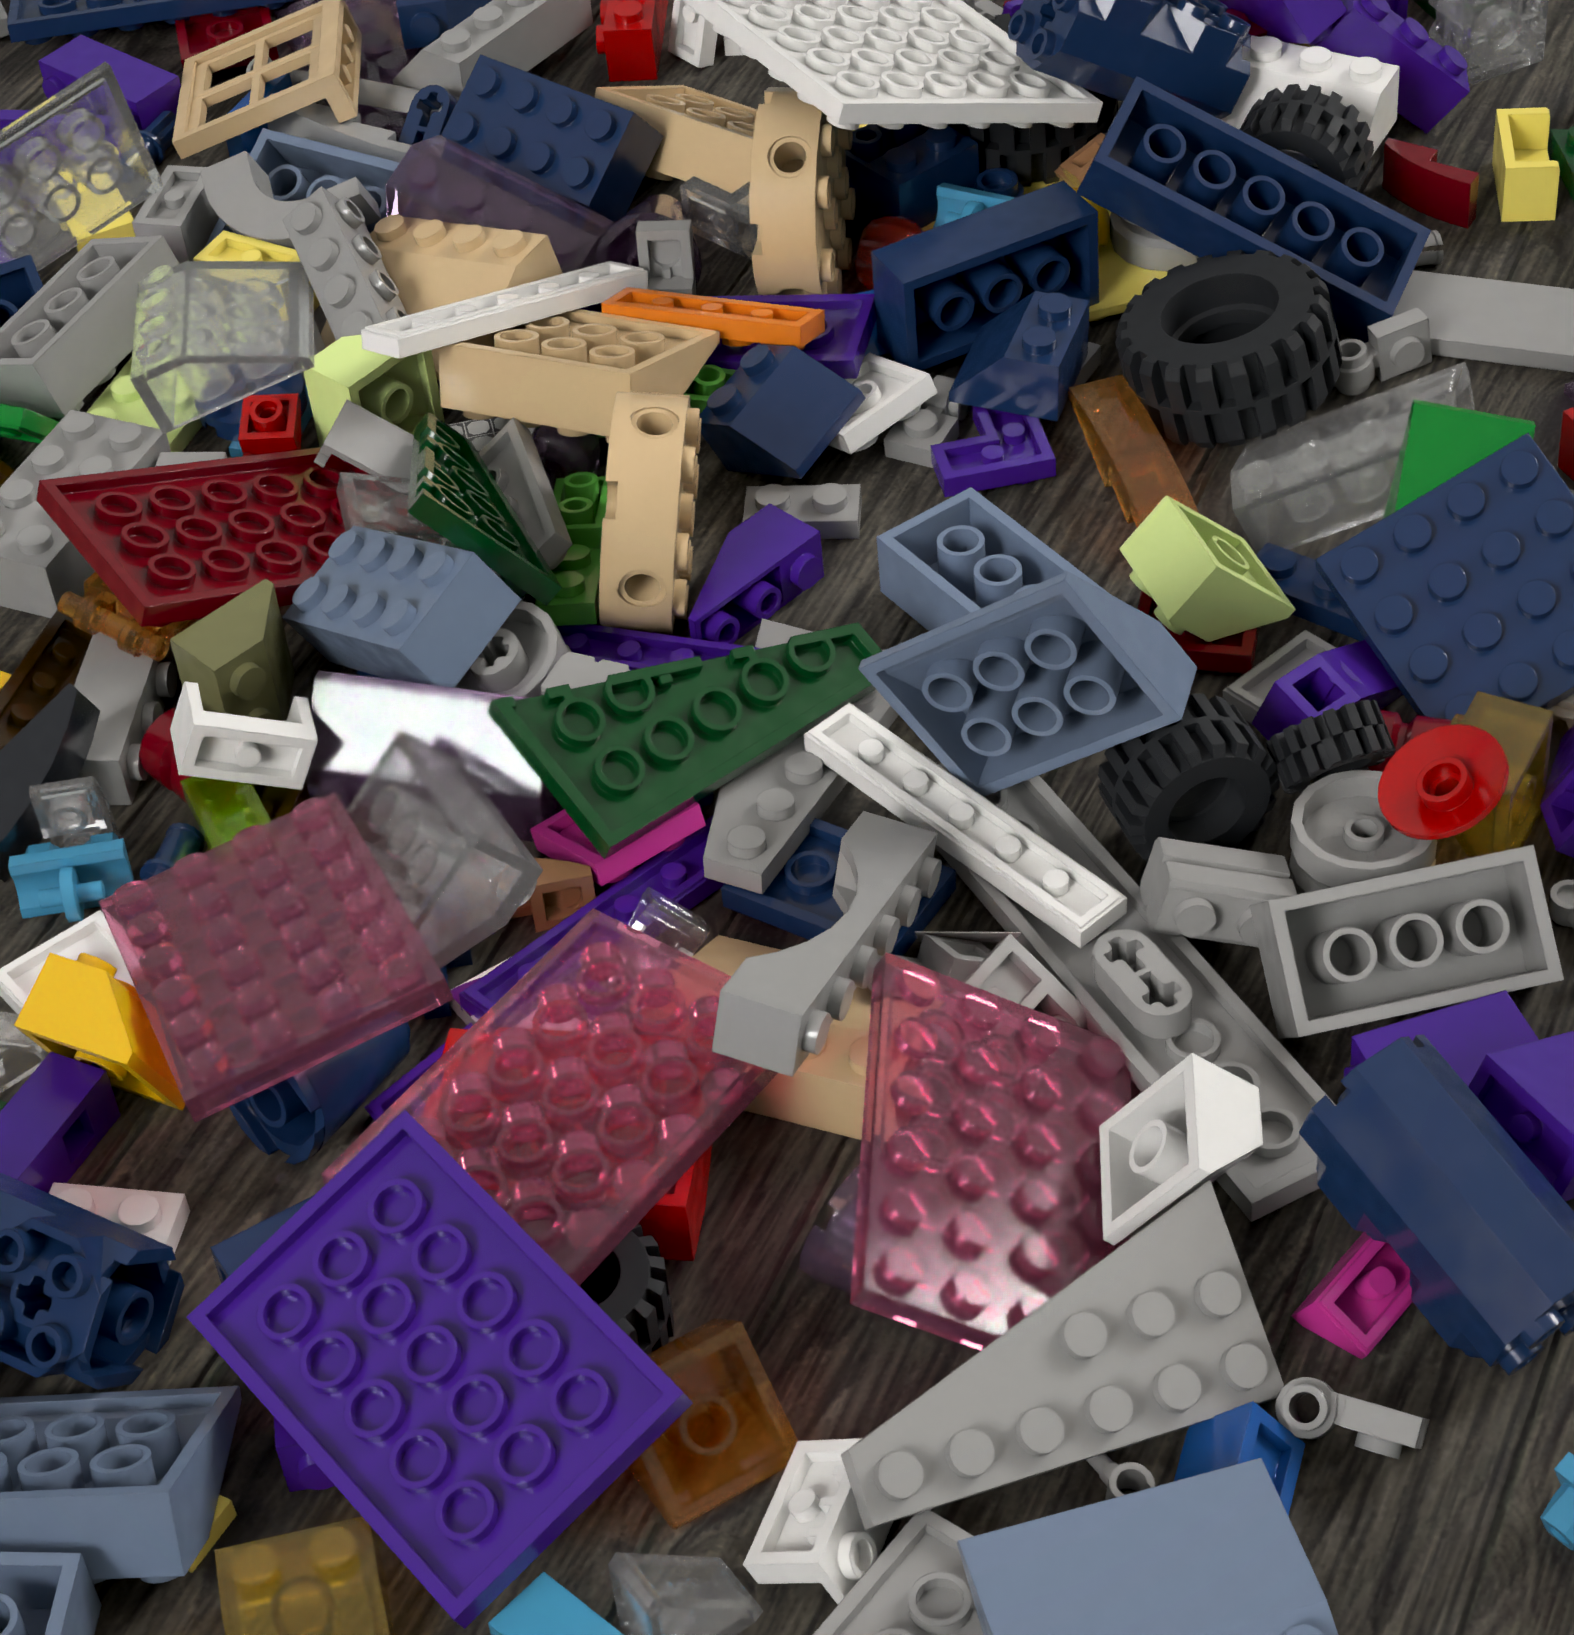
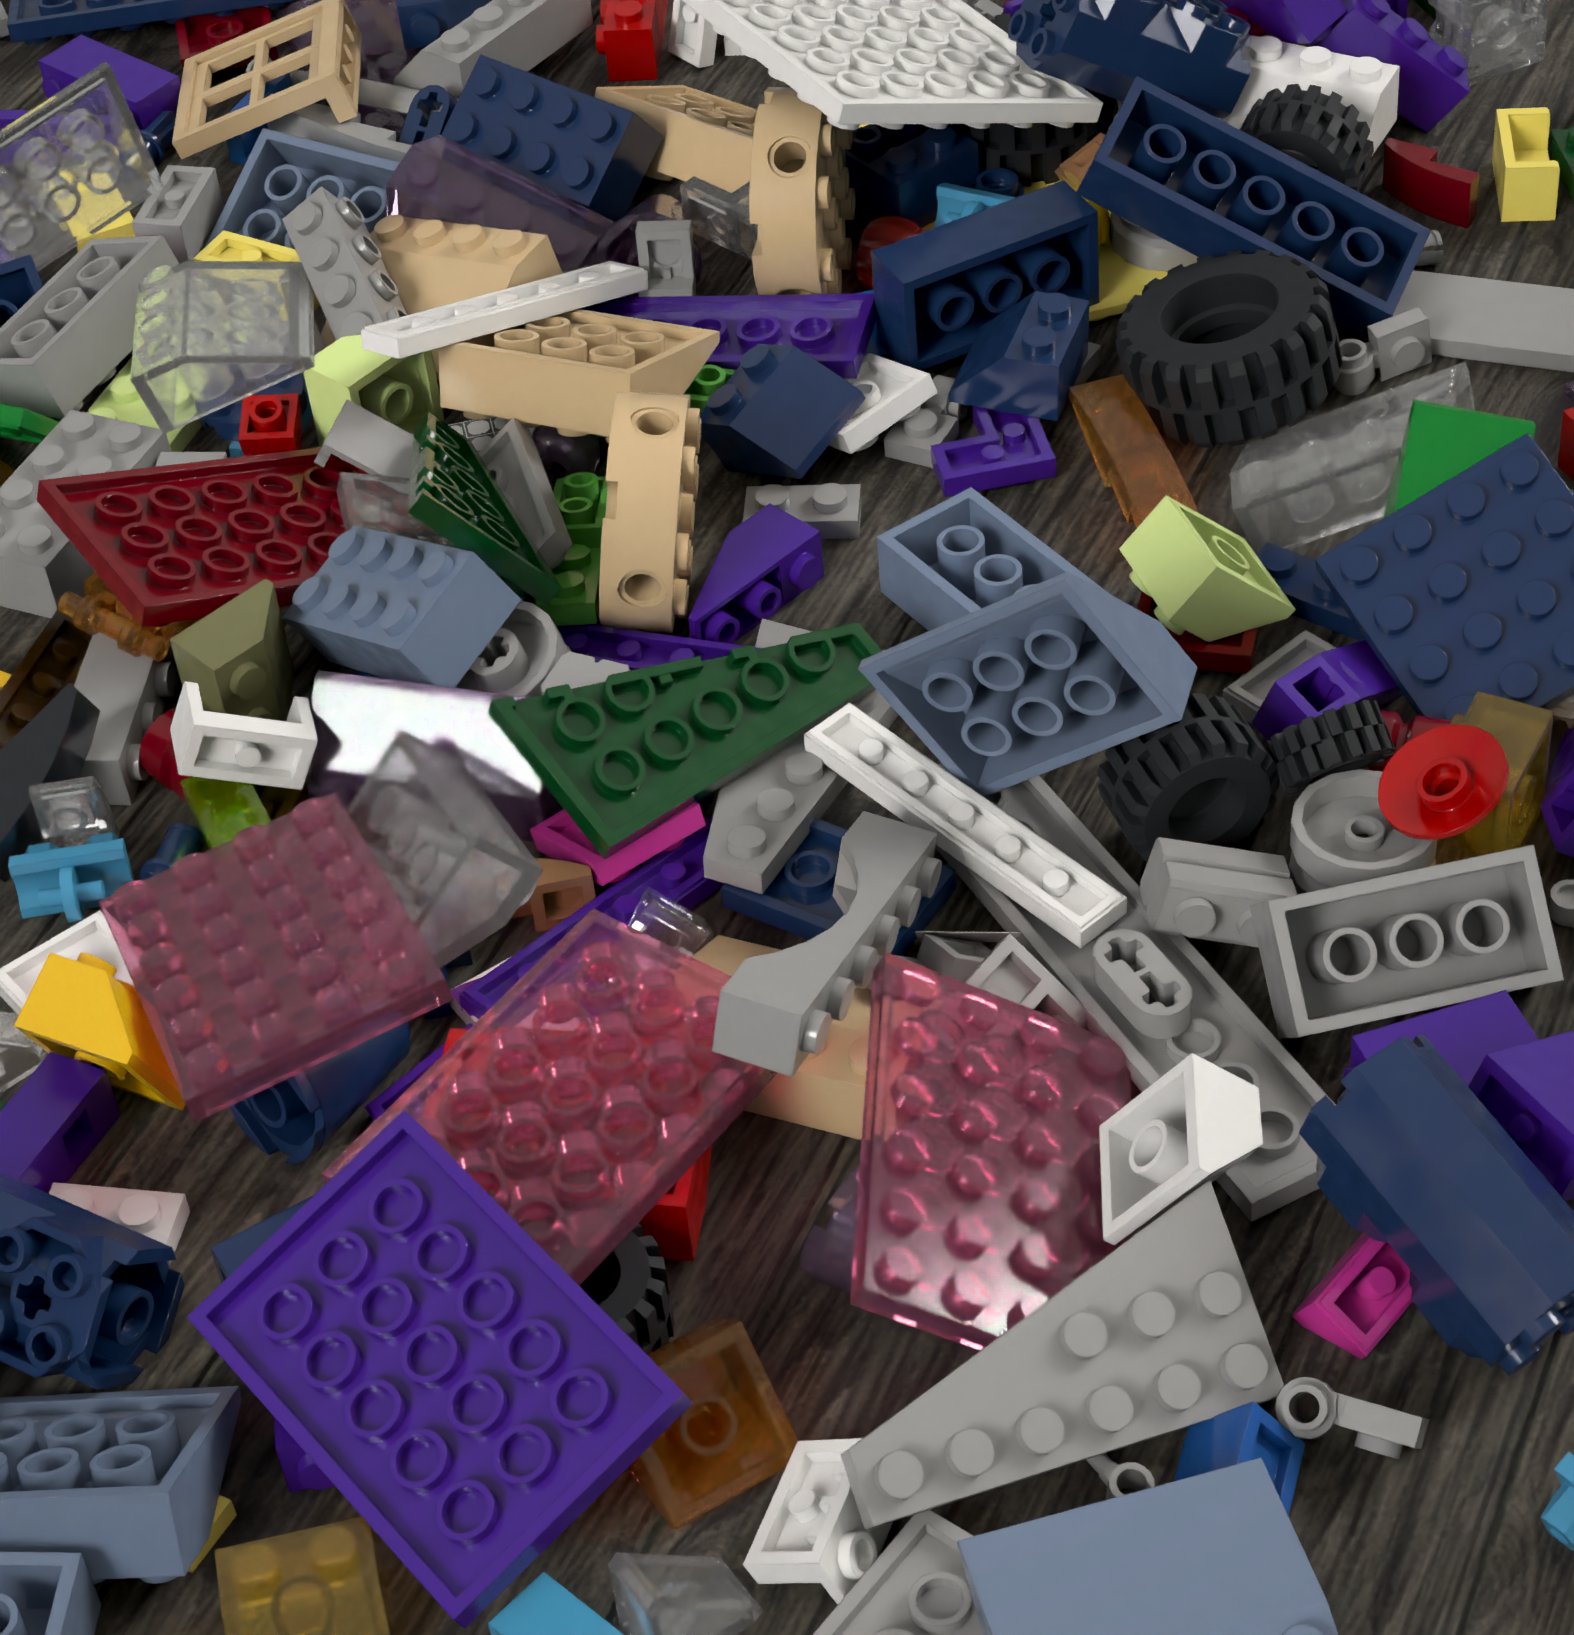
light grey arch [200,151,381,249] -> none
orange plate [601,287,825,350] -> none

